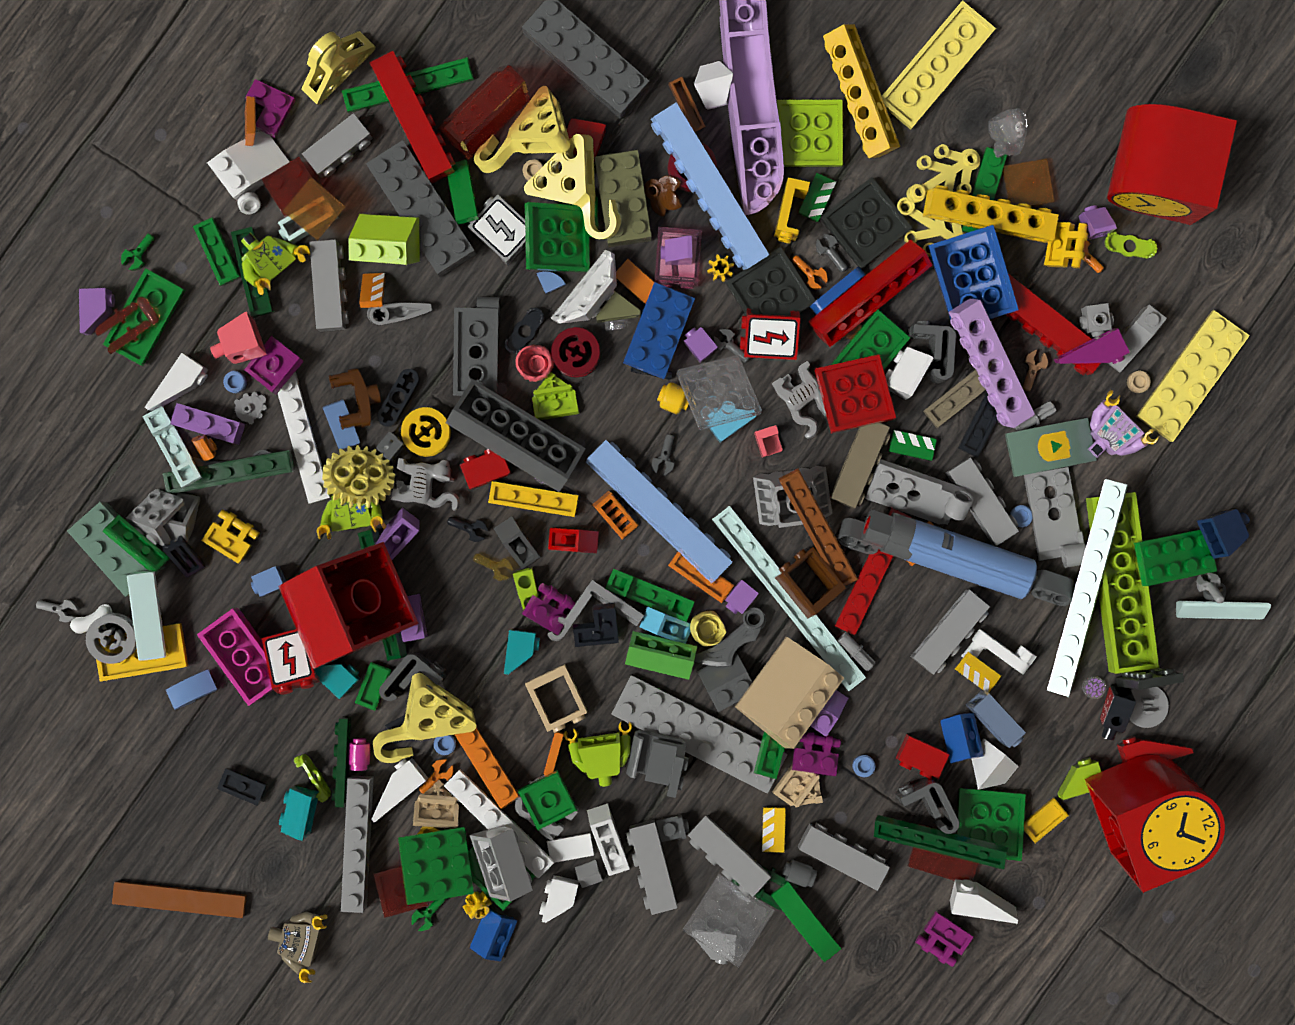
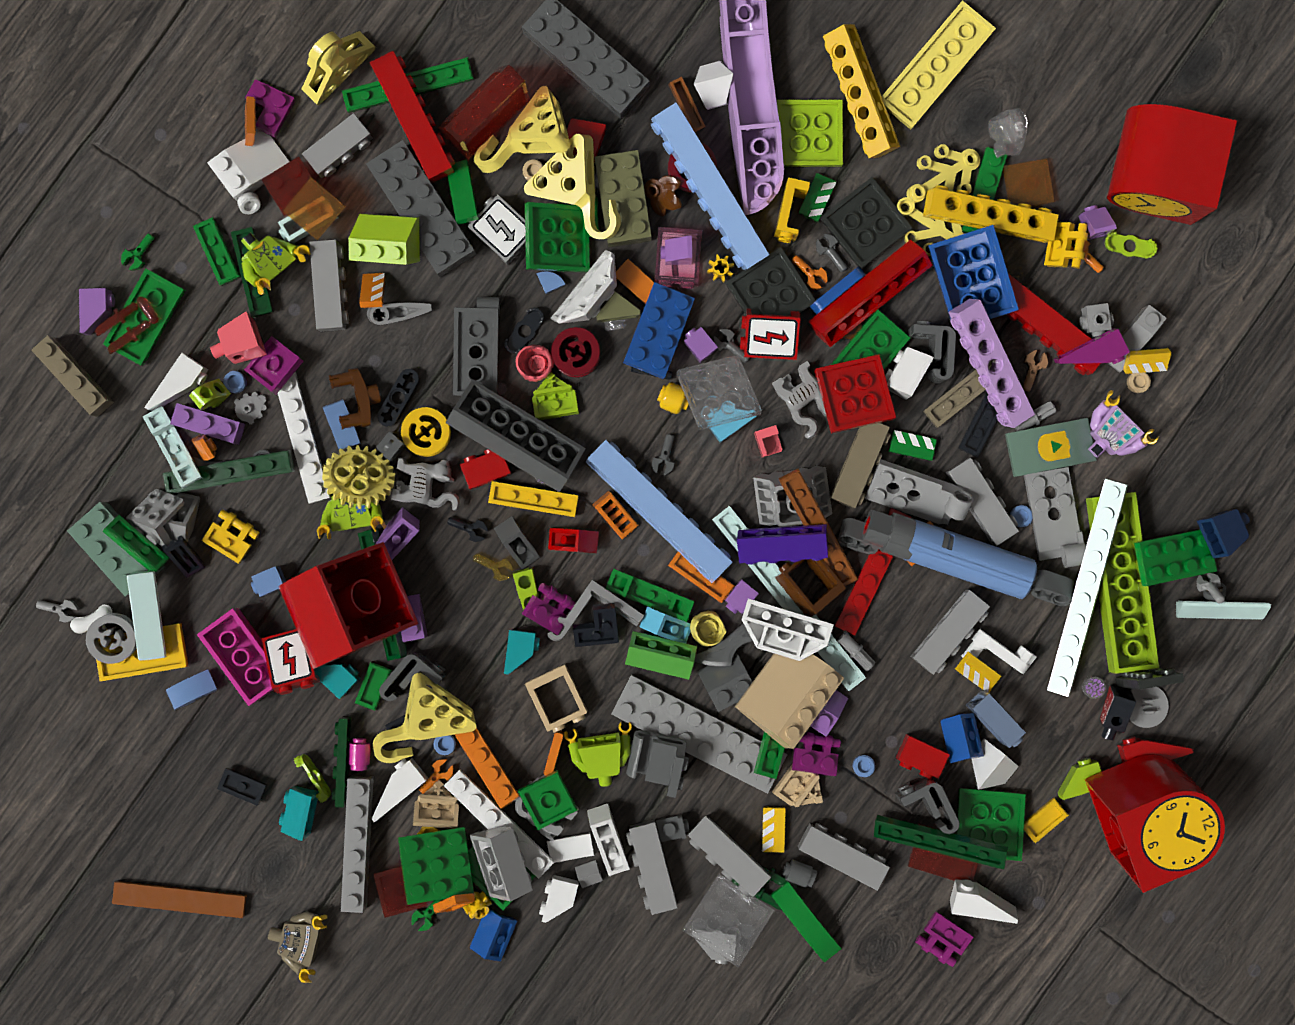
light yellow plate [1136,310,1249,442] -> none
none -> dark tan brick [31,335,114,417]
none -> lime leg [189,379,231,410]
none -> orange tile [433,893,475,913]
none -> dark purple brick [737,524,829,565]
none -> white wedge [742,599,834,661]
none -> yellow tile [1123,348,1171,374]

